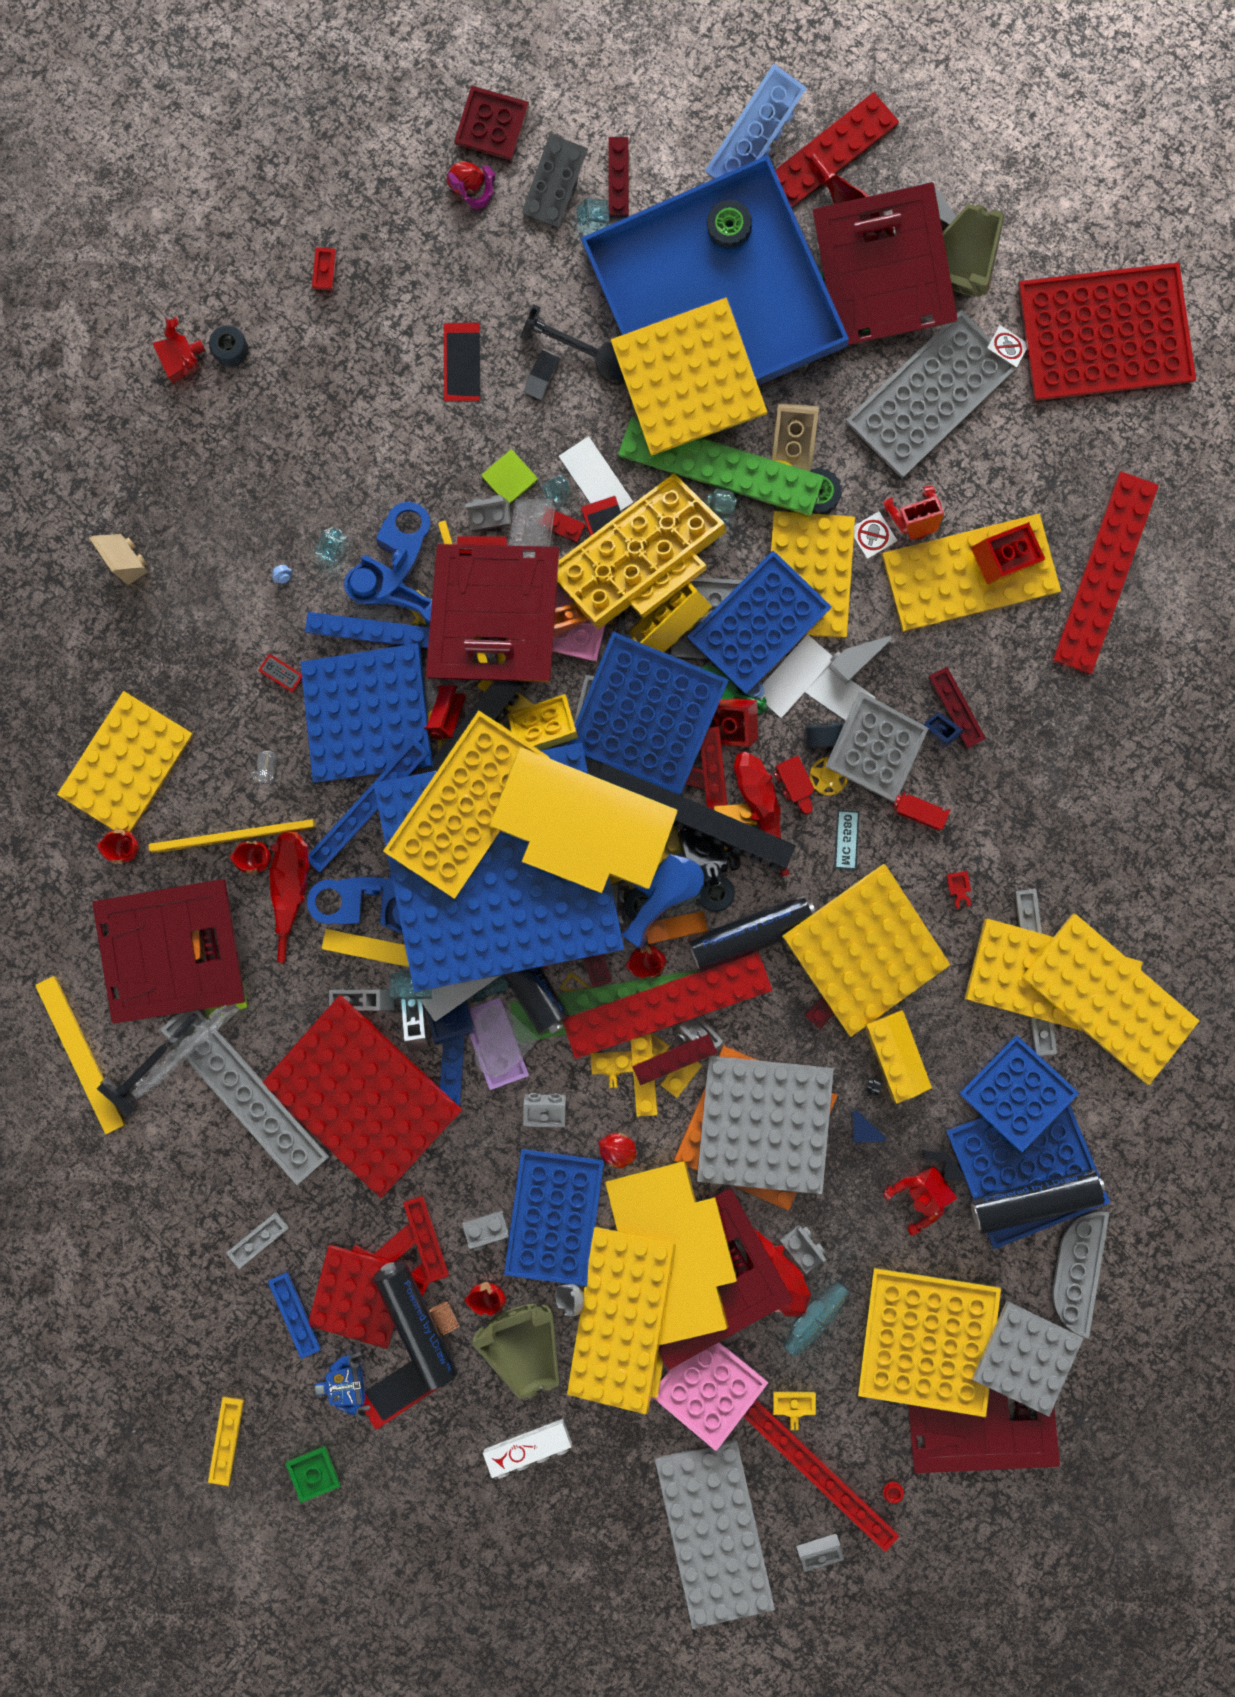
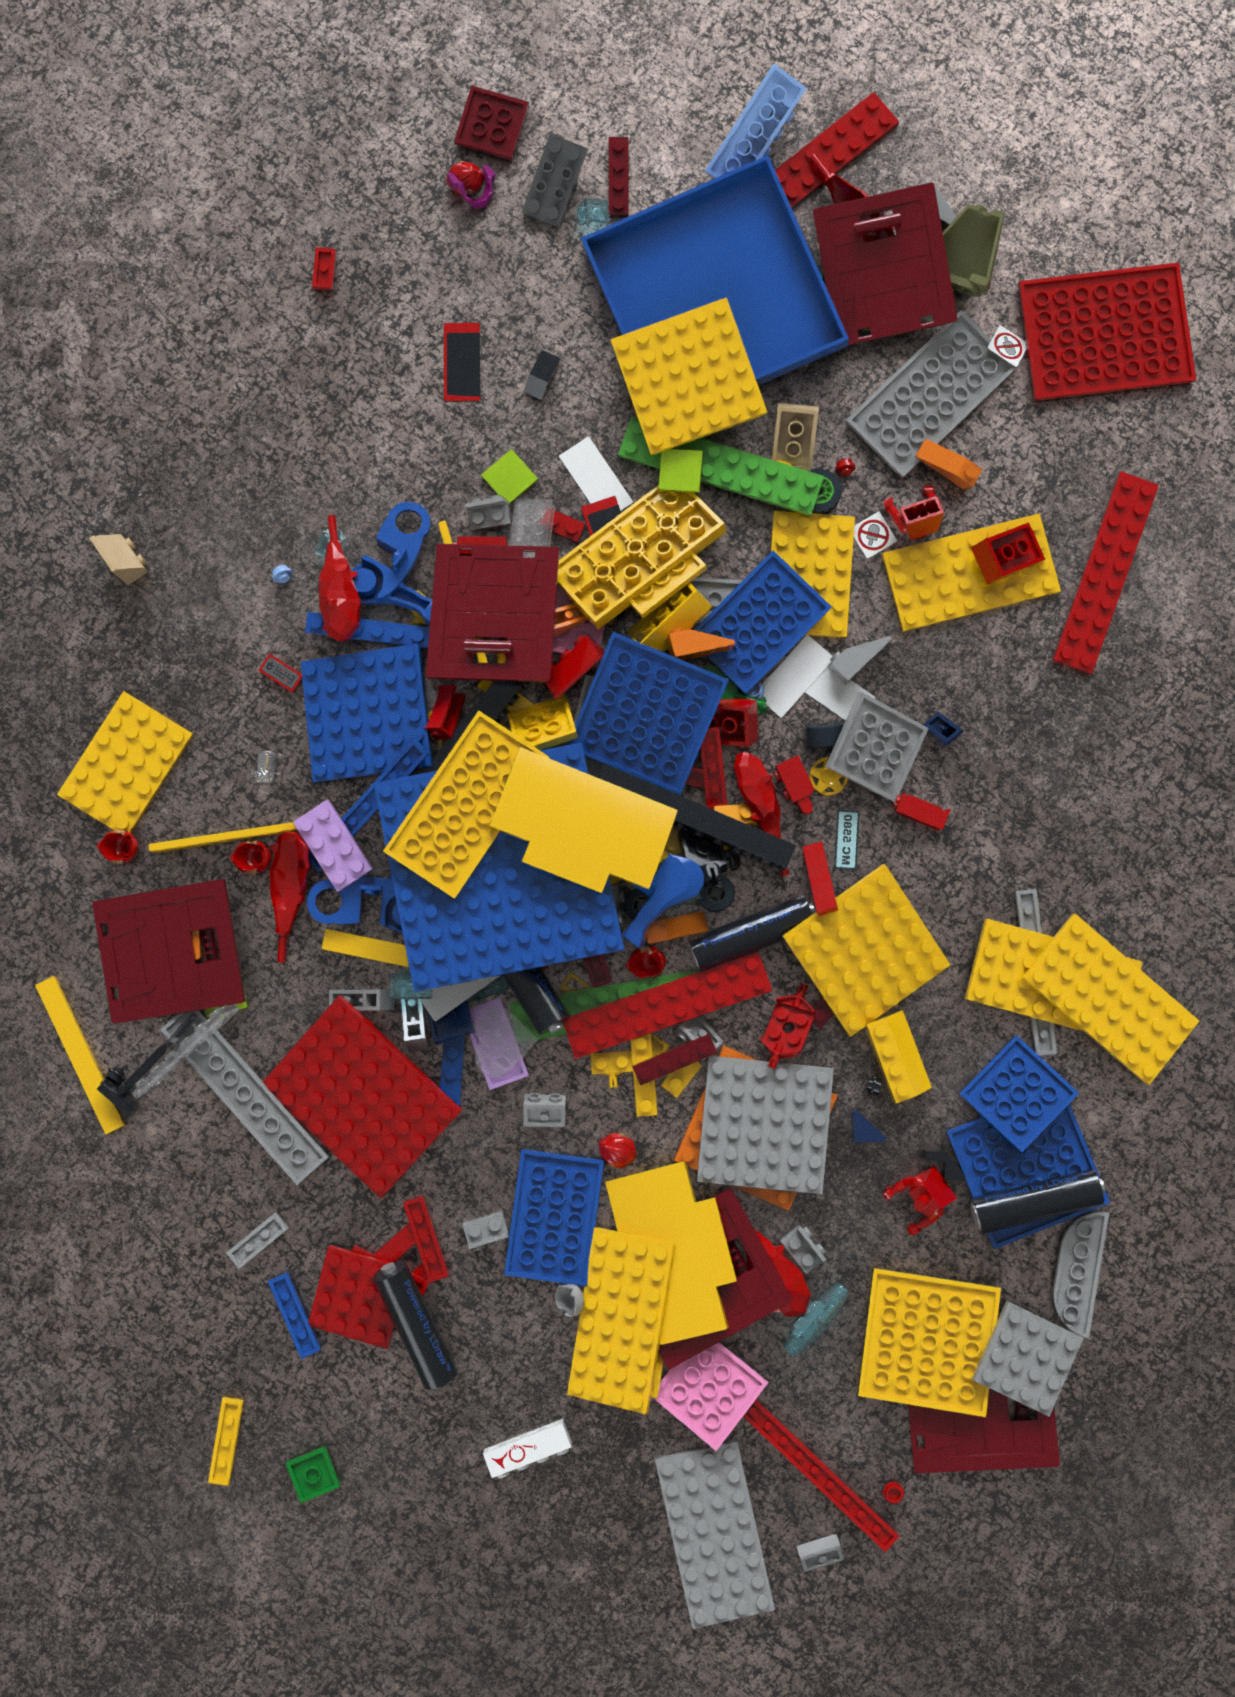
red torso [152,316,206,384] -> none
black wheel [209,325,248,366] -> none
torso [315,1352,370,1420] -> none
black sticker [361,1361,439,1430] -> none
nougat piece [429,1302,460,1336] -> none
red hair [464,1282,506,1317] -> none
olive cone [472,1303,559,1400] -> none
black piece [520,304,624,382] -> none
clear light blue piece [542,475,570,501] -> none
clear light blue head [706,488,737,517] -> none
black wheel [707,200,752,249] -> none
yellow plate [773,1392,816,1430] -> none
dark red plate [928,667,986,749] -> none
red plate [946,871,971,909] -> none
none -> black plate [105,1067,125,1085]
none -> lavender plate [293,799,373,892]
none -> red piece [318,515,361,642]
none -> red slope [545,634,605,699]
none -> lime tile [659,449,703,493]
none -> orange slope [666,628,735,660]
none -> red plate [760,983,816,1070]
none -> red tile [802,841,839,916]
none -> red plate [835,458,856,476]
none -> orange slope [915,439,983,490]

